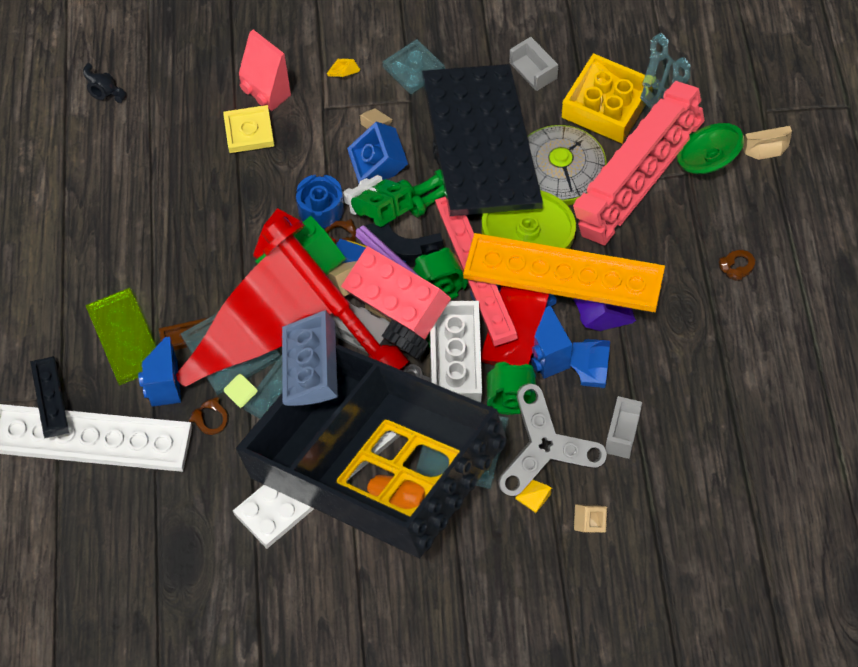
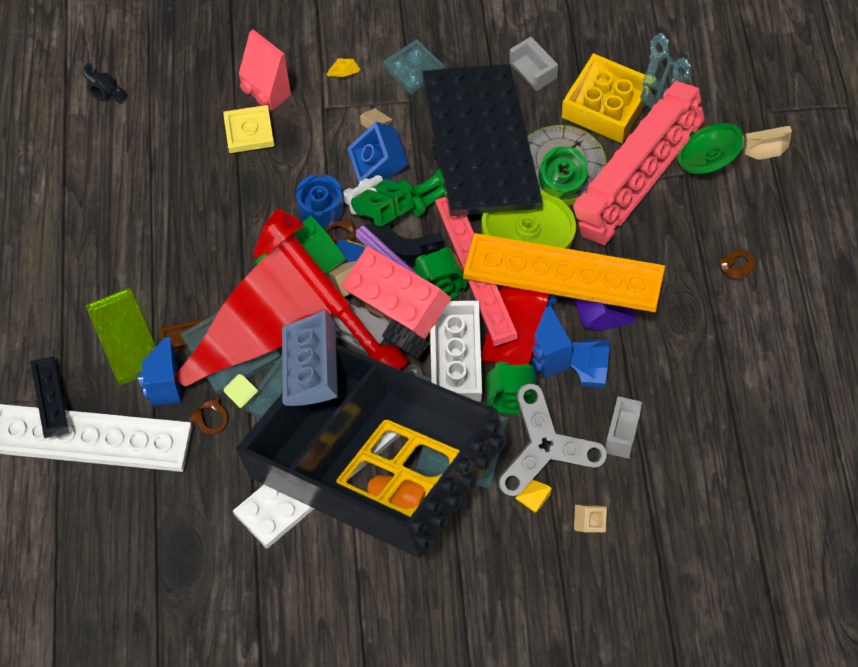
none -> green brick [538,147,587,200]

